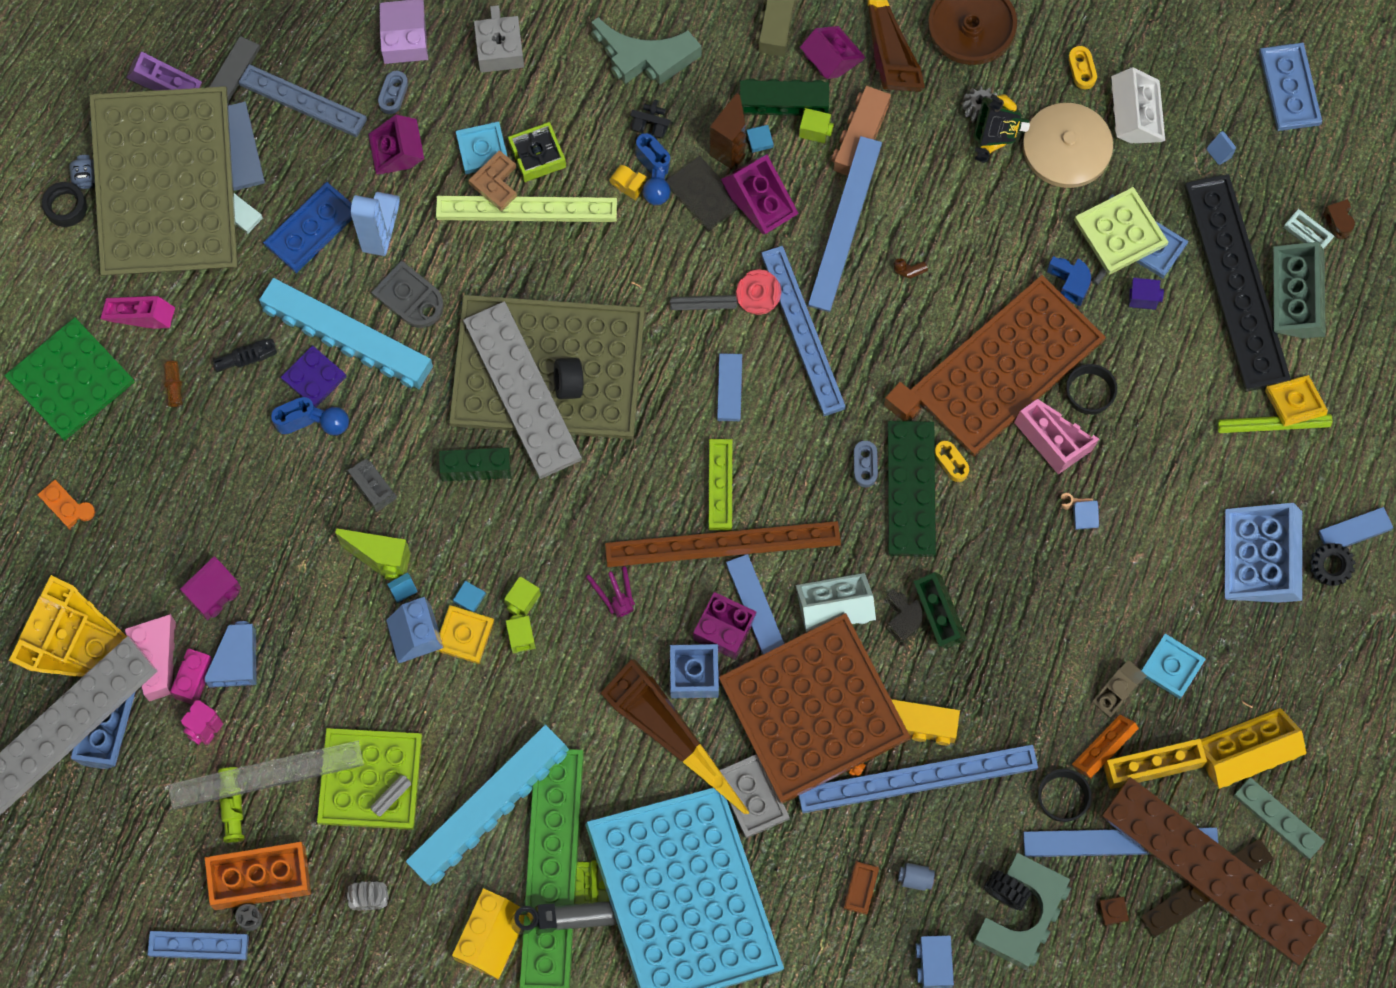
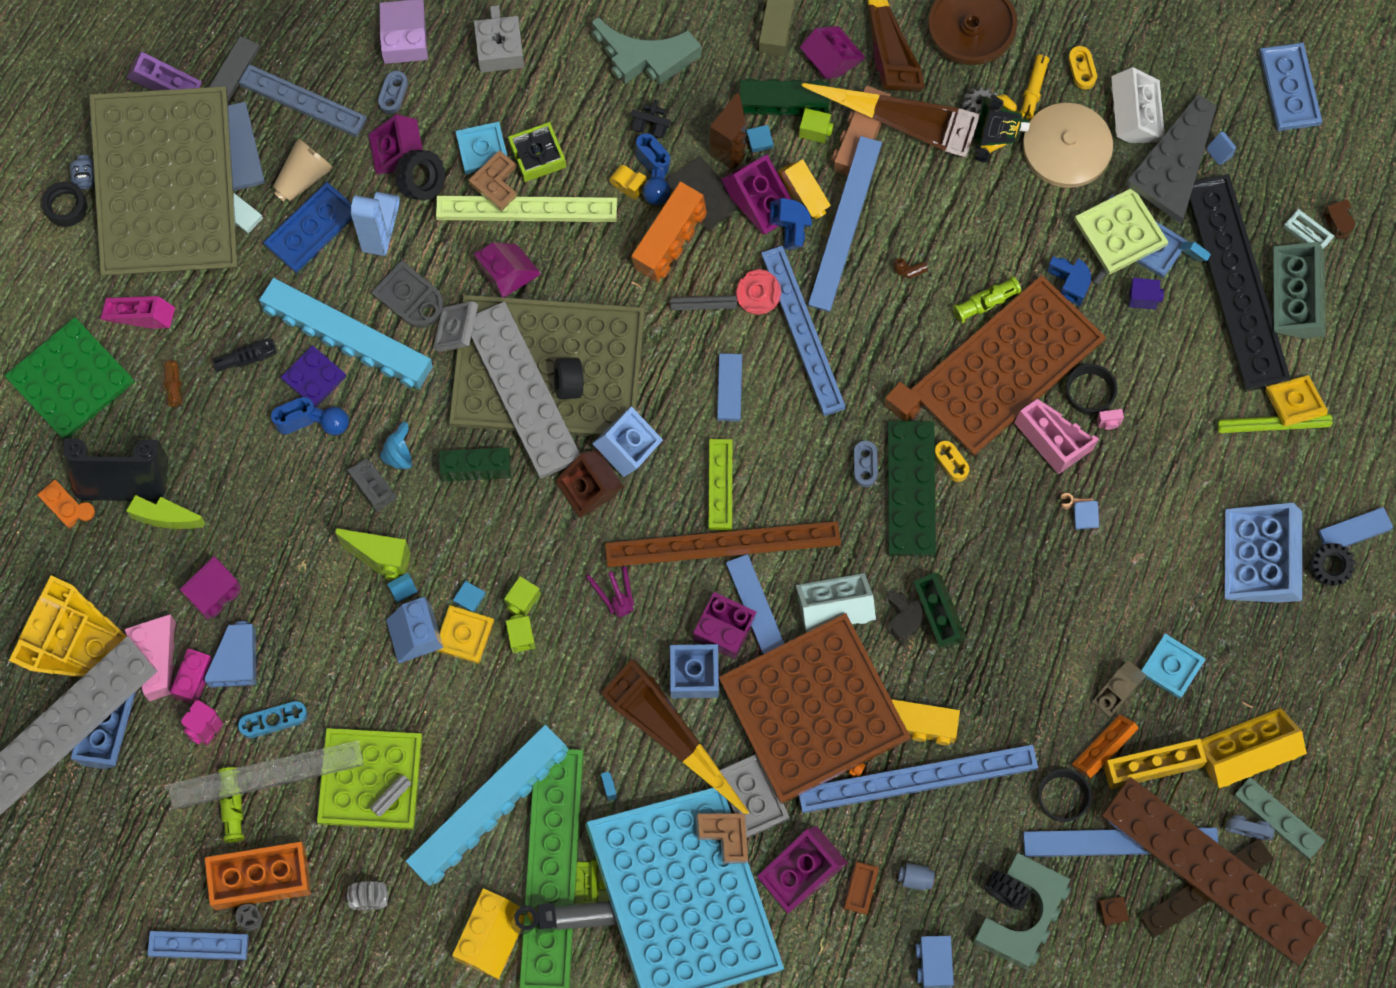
none -> black windscreen [63,438,168,501]
none -> lime slope [127,495,205,529]
none -> dark azure beam [238,701,308,738]
none -> tan cone [273,139,333,202]
none -> dark azure hat [380,421,412,469]
none -> black tyre [395,150,446,200]
none -> light grey tile [433,301,478,352]
none -> magenta slope [474,242,541,298]
none -> copper slope [555,450,624,518]
none -> light blue slope [592,406,663,477]
none -> dark azure tile [601,771,617,801]
none -> orange brick [631,181,707,283]
none -> medium nougat plate [695,814,748,864]
none -> magenta slope [757,826,848,913]
none -> blue brick [769,198,812,250]
none -> yellow slope [777,159,831,220]
none -> reddish brown plate [801,83,980,157]
none -> lime piece [952,276,1022,324]
none -> yellow pin [1020,55,1049,119]
none -> bright pink plate [1096,409,1124,430]
none -> dark grey wing [1126,94,1217,223]
none -> dark azure tile [1179,242,1211,261]
none -> sand blue plate [1225,815,1275,841]

